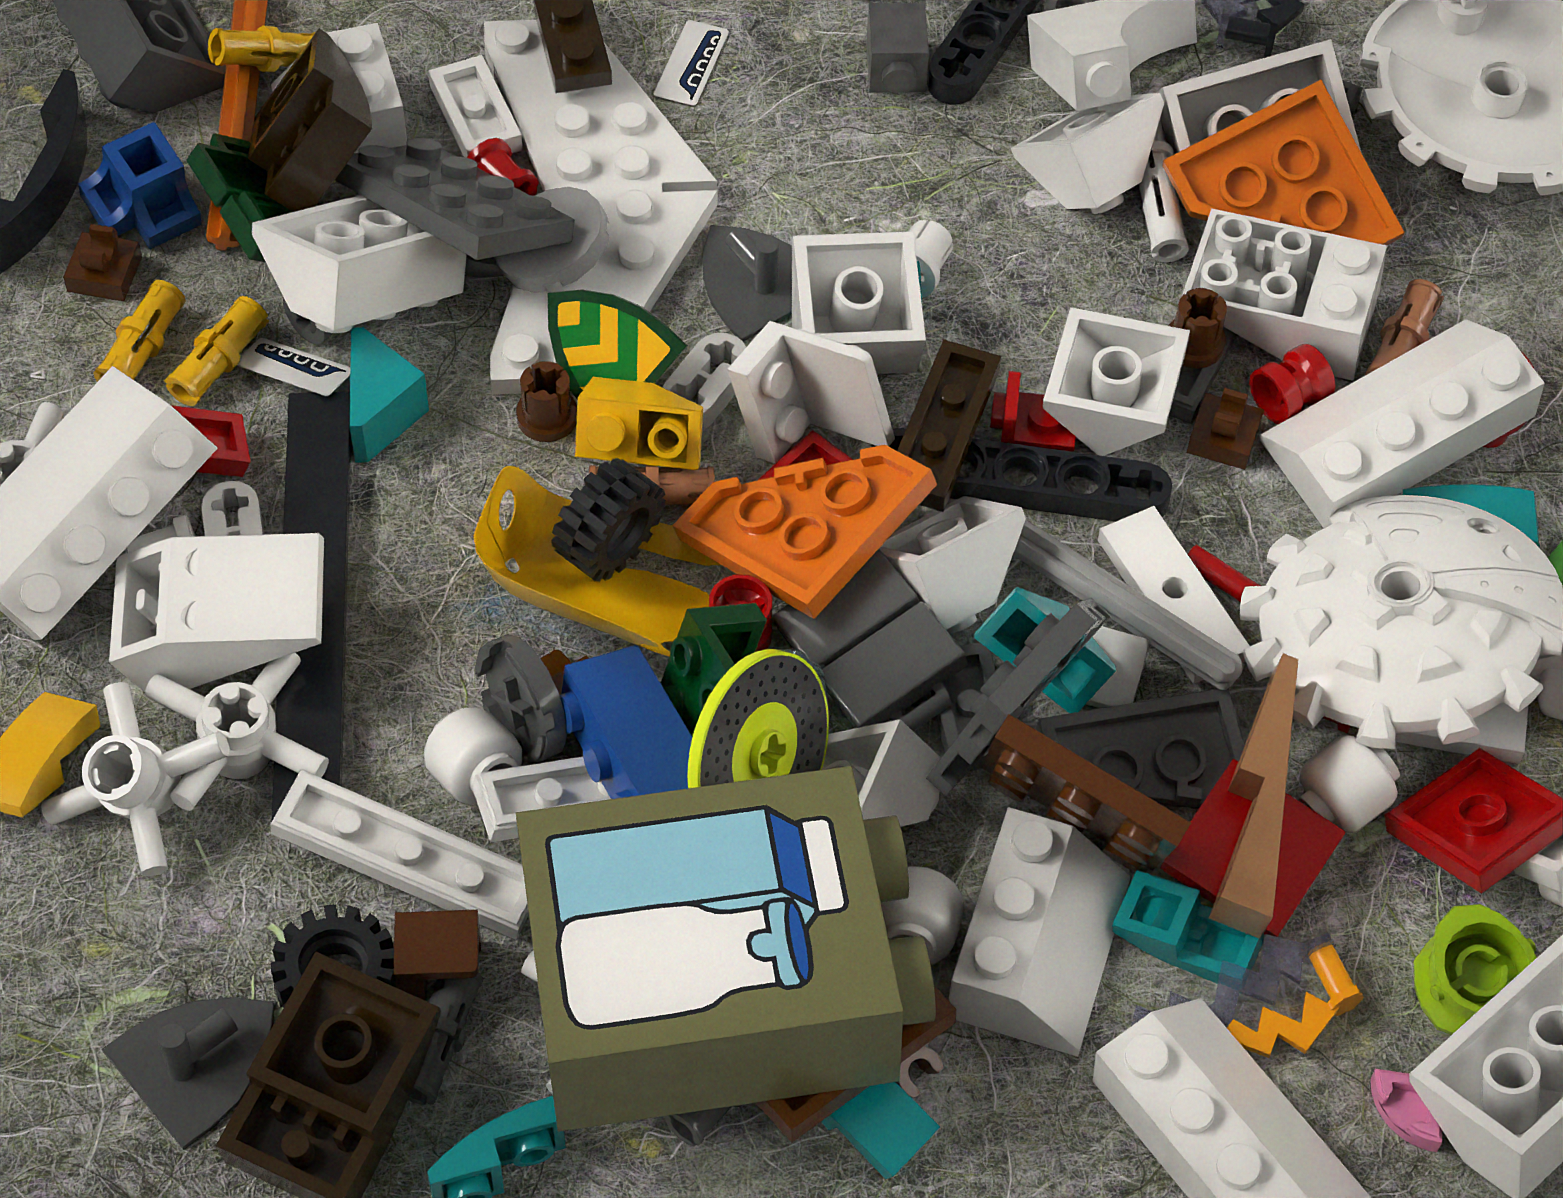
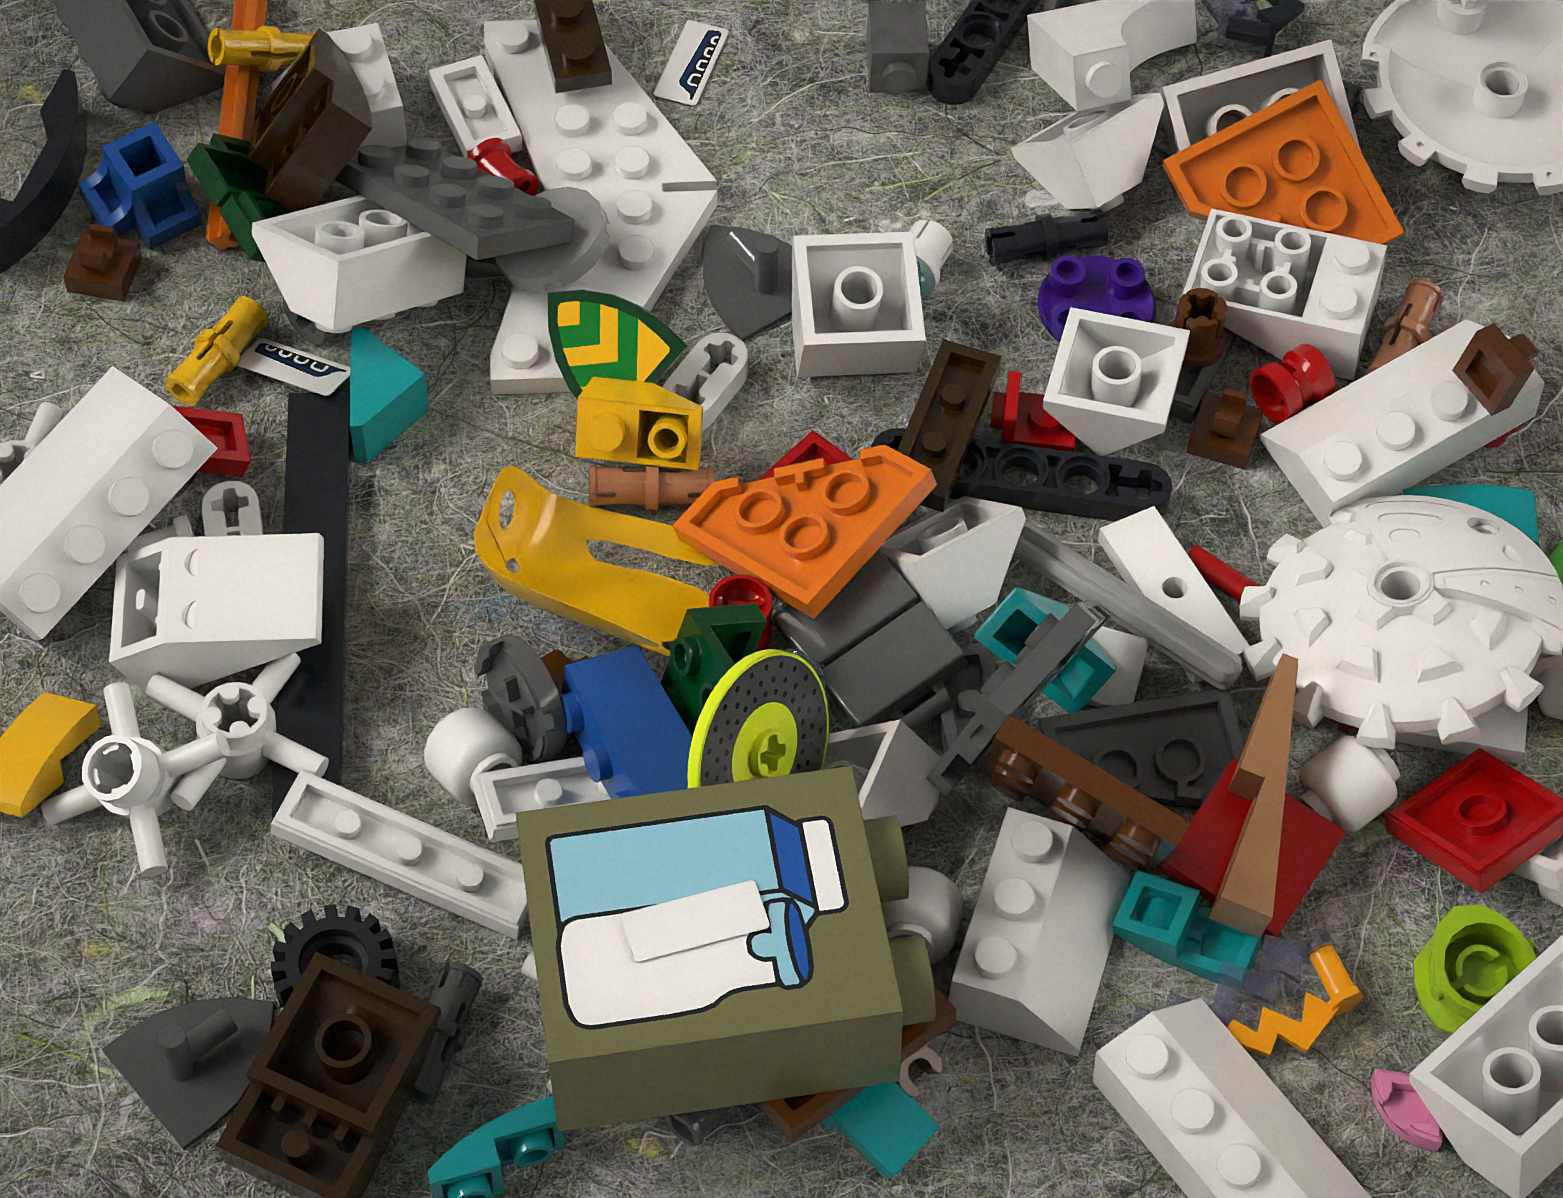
yellow pin [93,280,186,382] -> none
reddish brown panel [394,909,481,1001] -> none
reddish brown bush [516,361,577,442] -> none
black tyre [551,458,666,582] -> none
white bracket [727,321,895,464] -> none
white pin [1139,116,1189,263] -> none
none -> white sticker [621,880,770,962]
none -> black pin [985,209,1108,266]
none -> dark purple dish [1037,255,1156,343]
none -> reddish brown tile [1452,323,1540,416]

